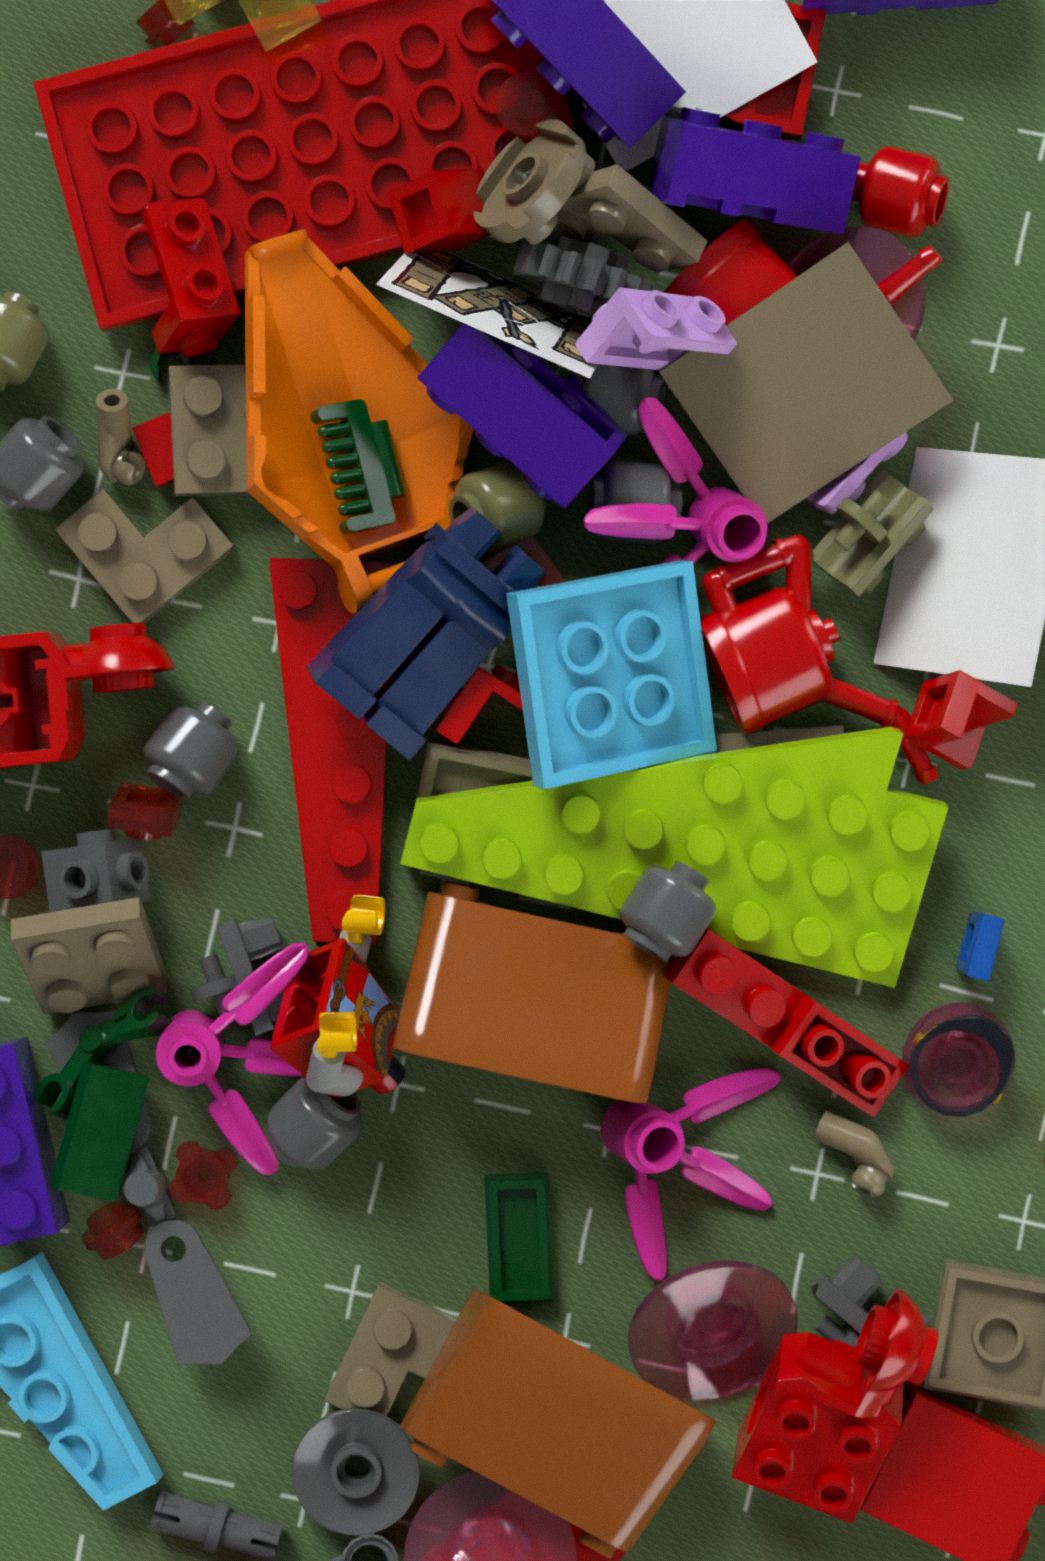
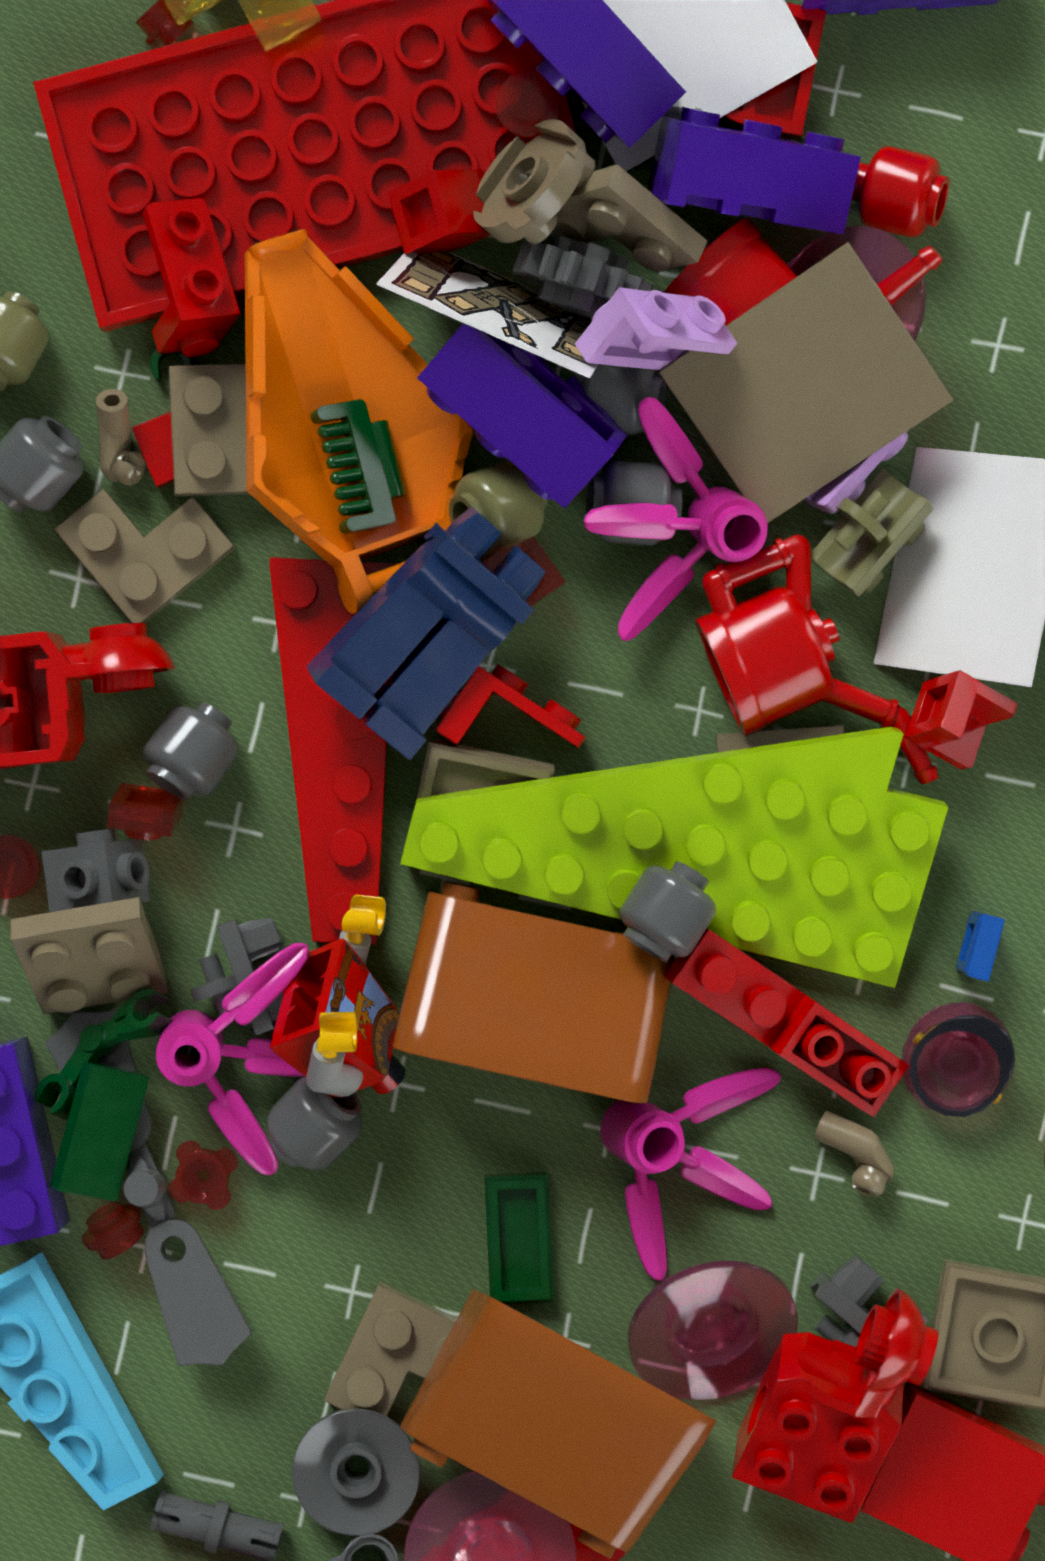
medium azure plate [506,560,717,789] -> none

